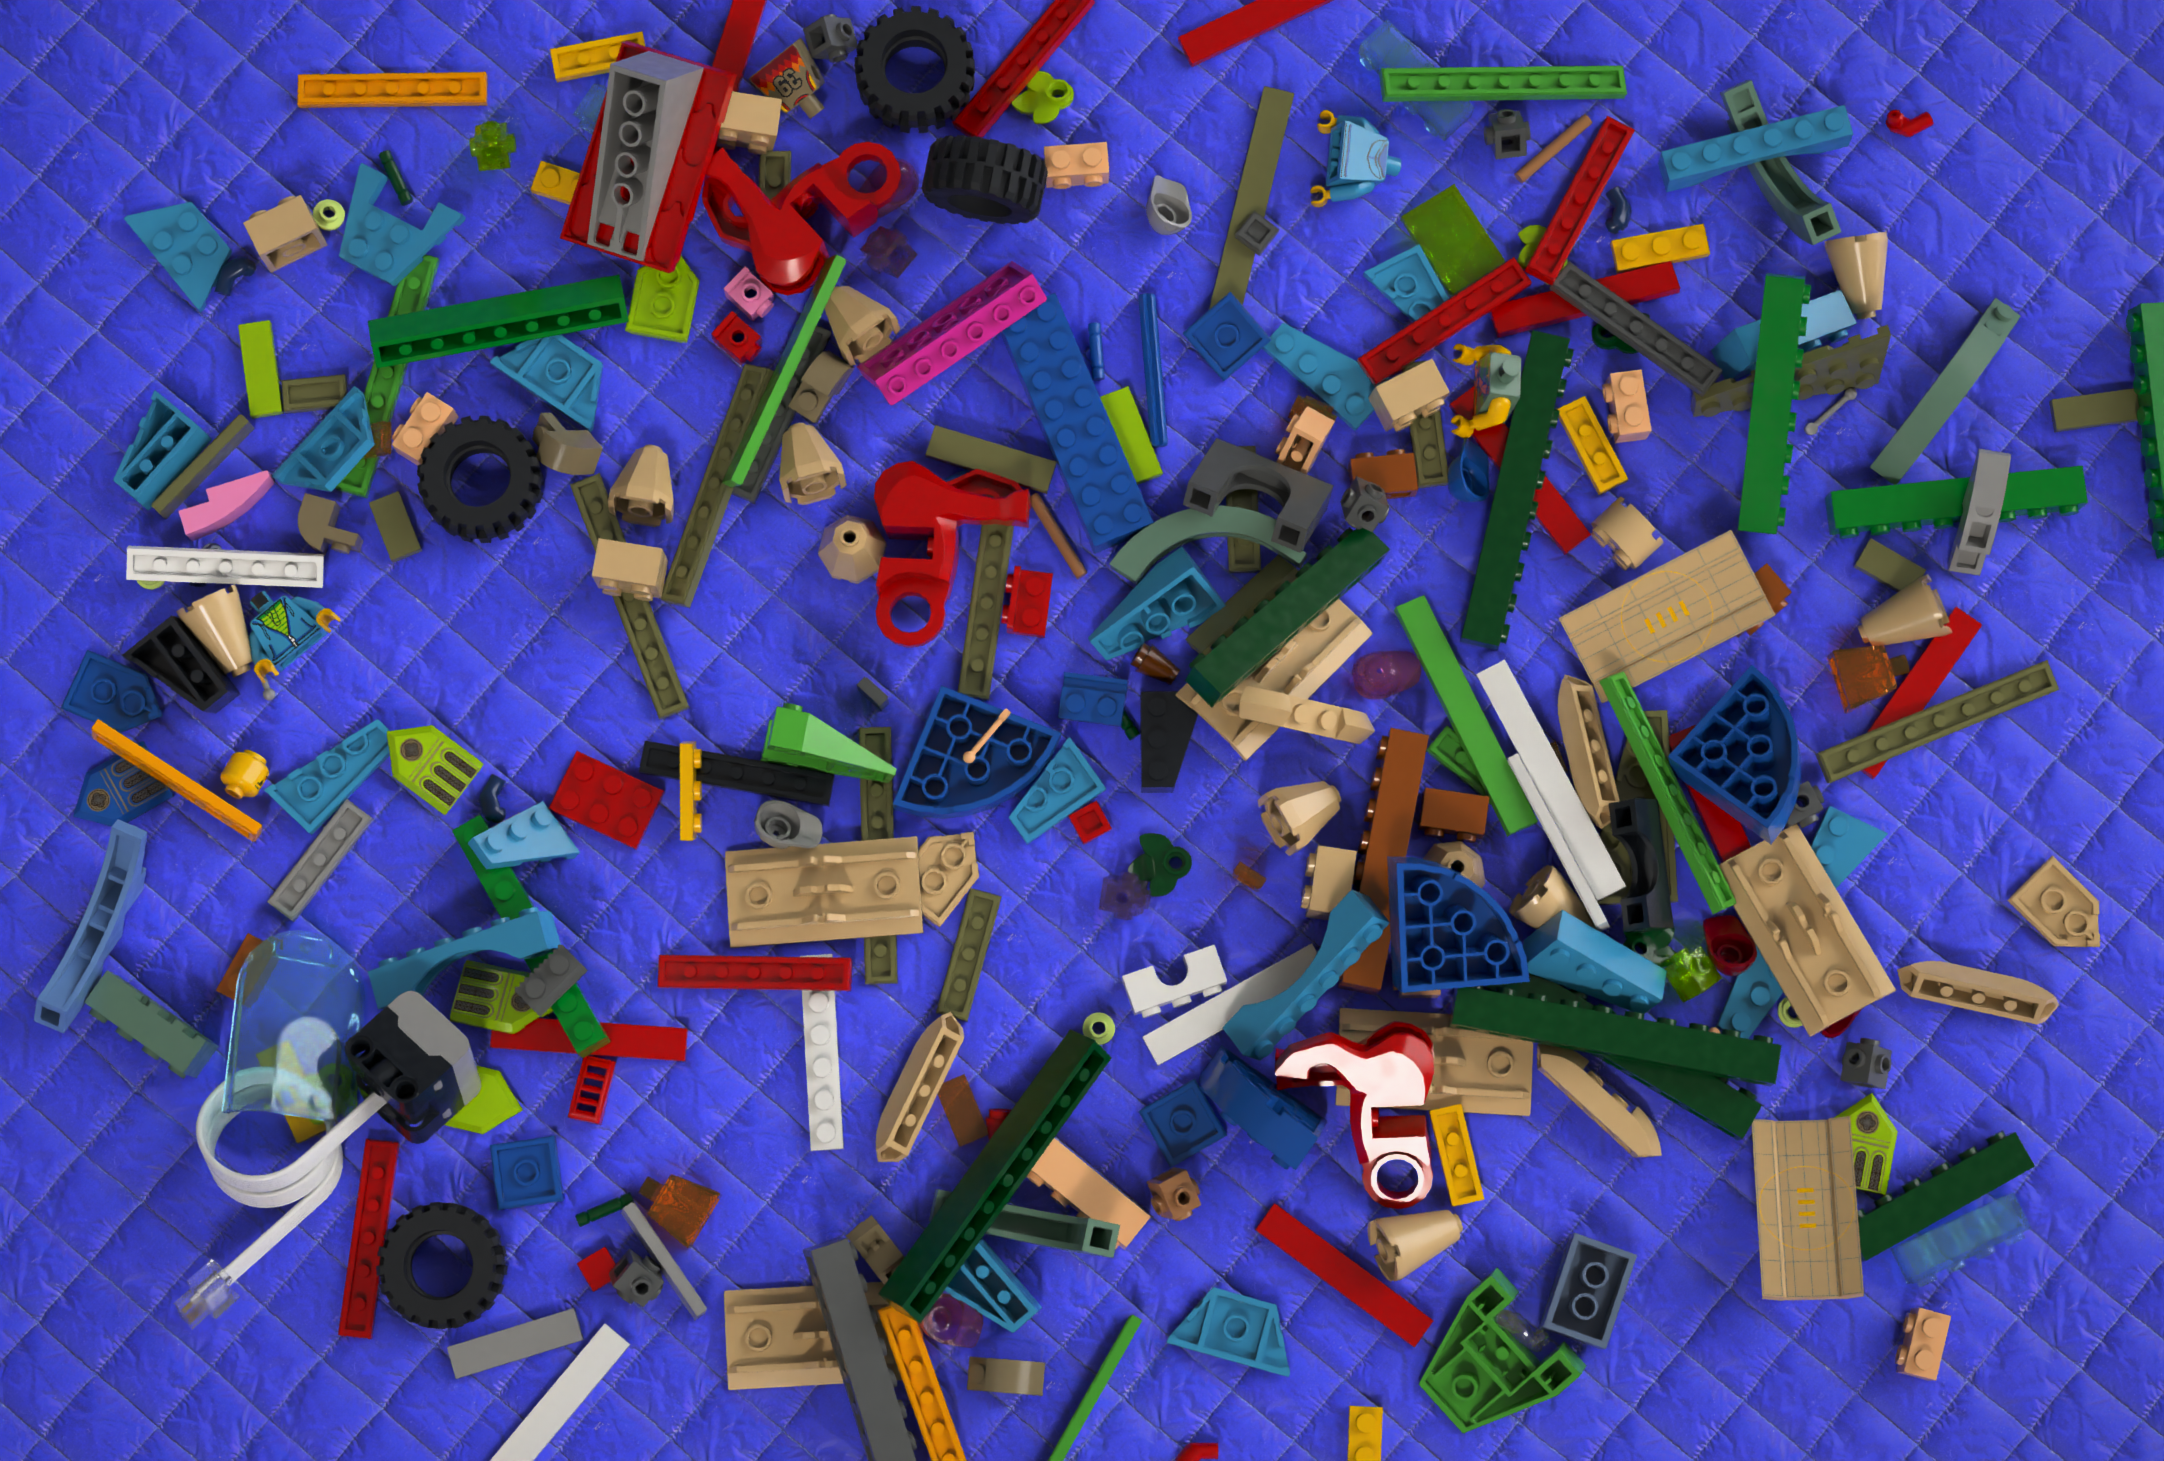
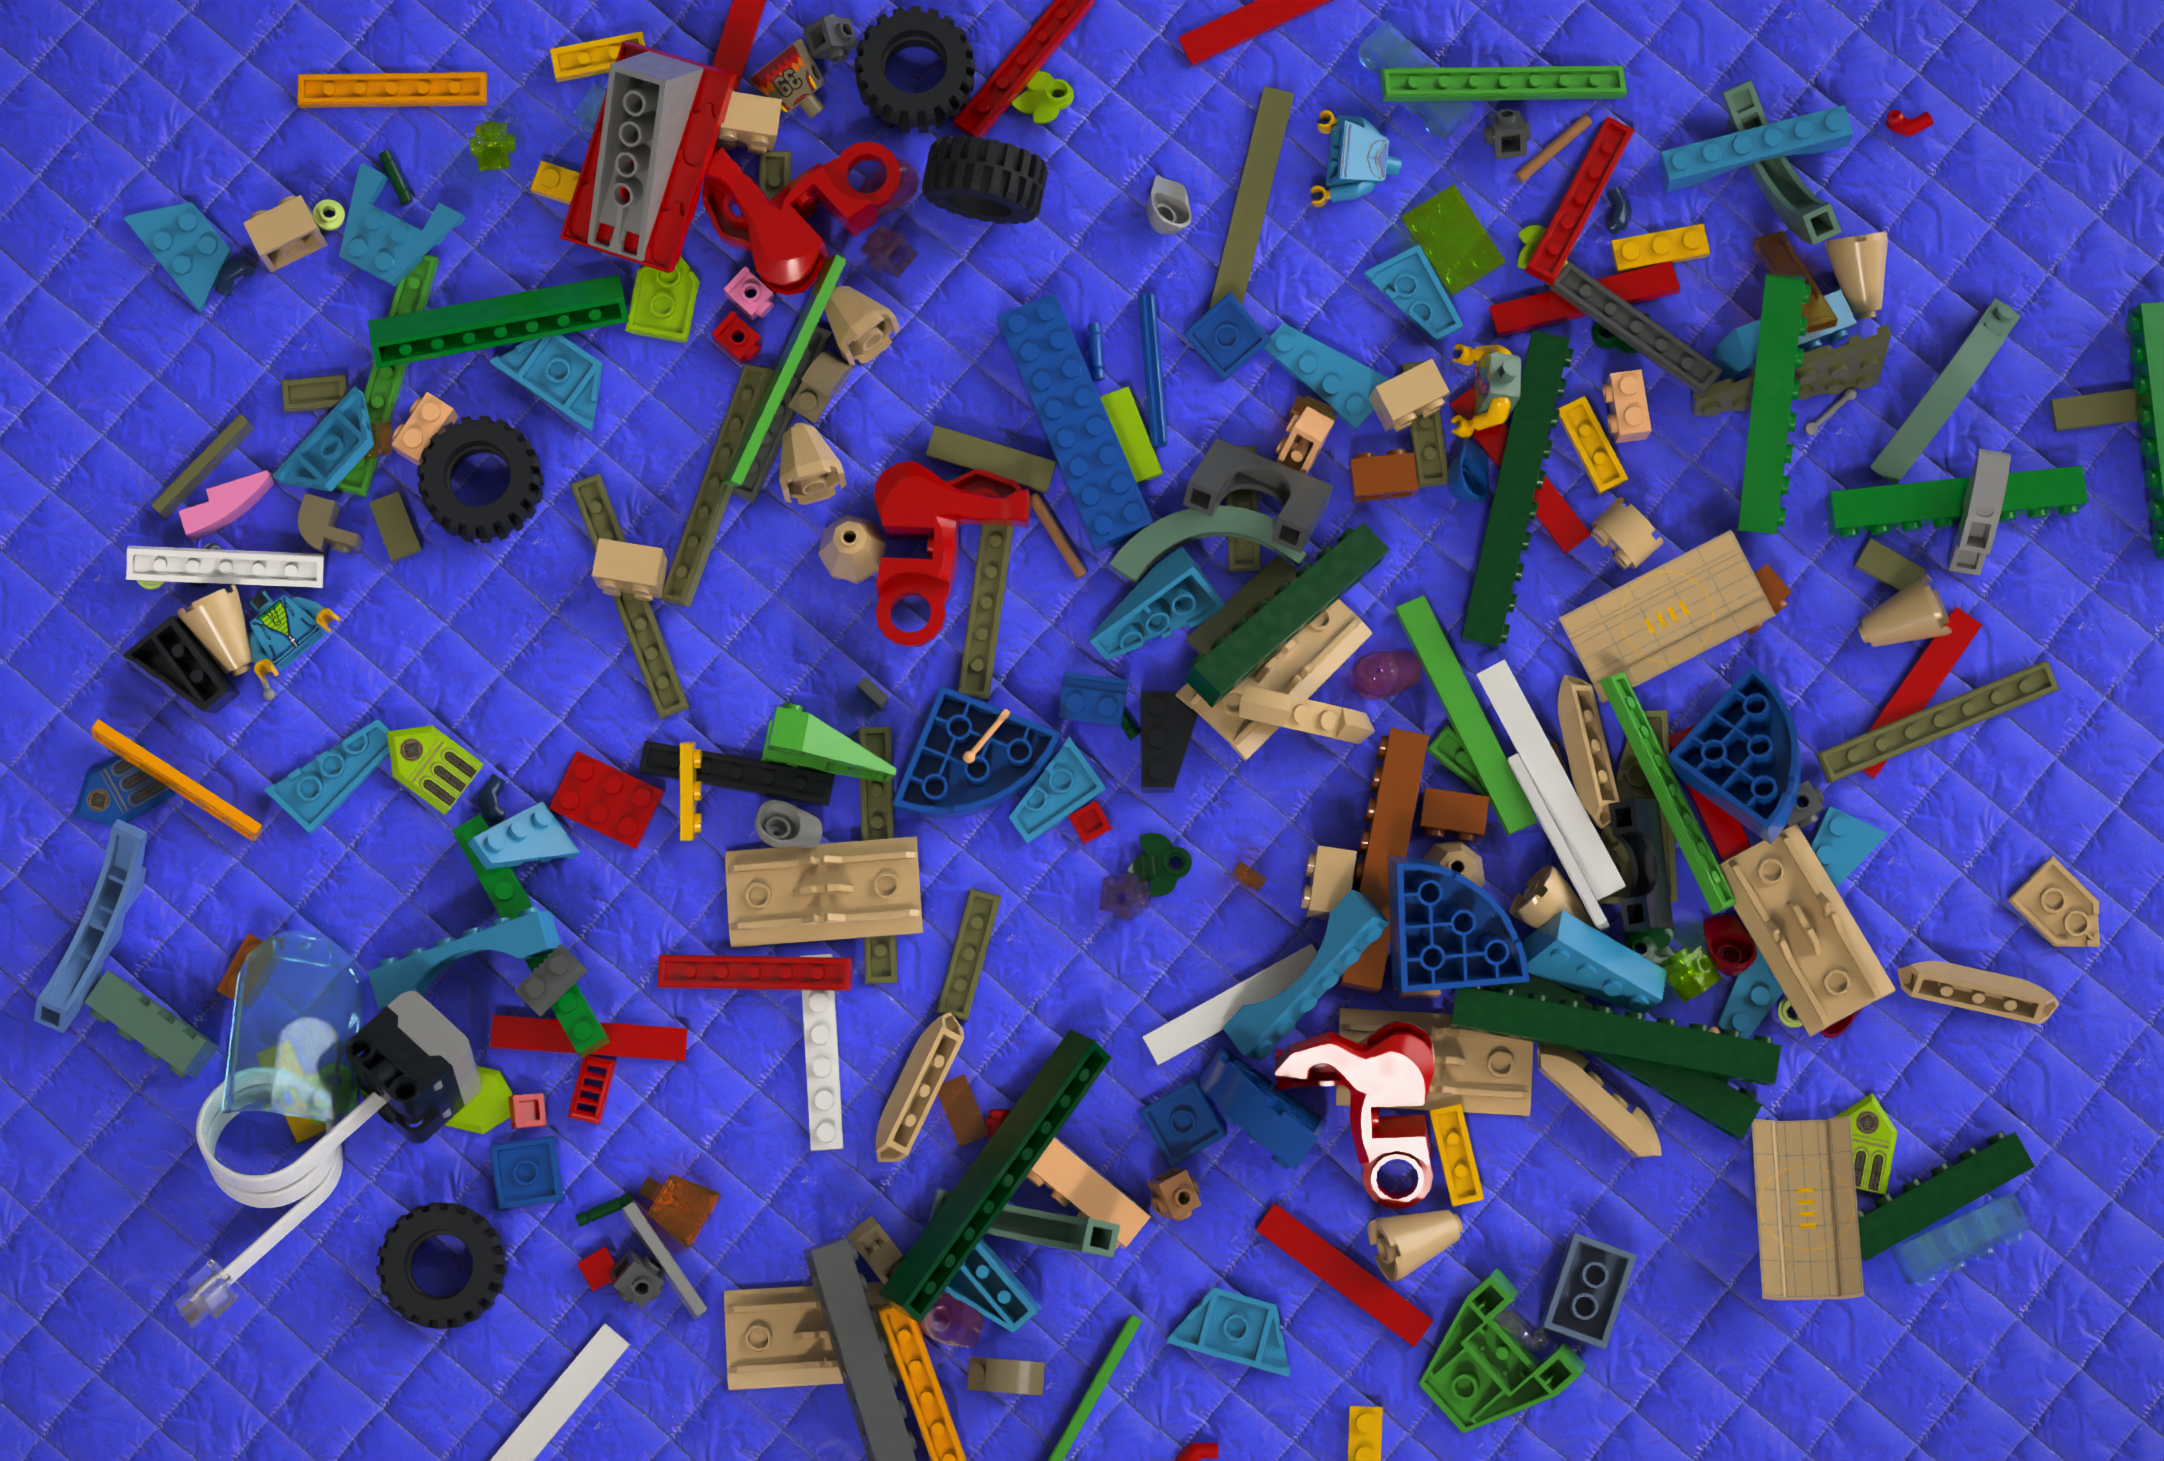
blue tile [61,650,163,733] -> none
dark azure wedge [113,390,212,511] -> none
yellow head [220,750,269,799] -> none
lime tile [238,320,284,419] -> none
light grey tile [267,799,374,922] -> none
red tile [338,1139,400,1339] -> none
light grey tile [447,1308,584,1379] -> none
lime tile [450,960,553,1034] -> none
dark tan brick [532,413,603,475] -> none
tan cone [608,445,674,527] -> none
dark pink bracket [857,261,1047,405] -> none
tan tile [918,832,979,928] -> none
red bracket [1001,566,1053,638] -> none
light nougat brick [1044,142,1109,189] -> none
yellowish green plate [1083,1012,1115,1045] -> none
white arch [1122,945,1227,1018] -> none
reddish brown cone [1130,643,1180,685] -> none
dark grey tile [1235,211,1279,256] -> none
tan cone [1257,781,1341,856] -> none
dark grey brick [1340,476,1389,532] -> none
red tile [1357,257,1532,387] -> none
clear orange torso [1827,645,1909,714] -> none
dark grey brick [1840,1038,1892,1089] -> none
light nougat brick [1895,1307,1951,1381] -> none
none -> tile [508,1093,547,1129]
none -> clear orange tile [1752,231,1838,333]

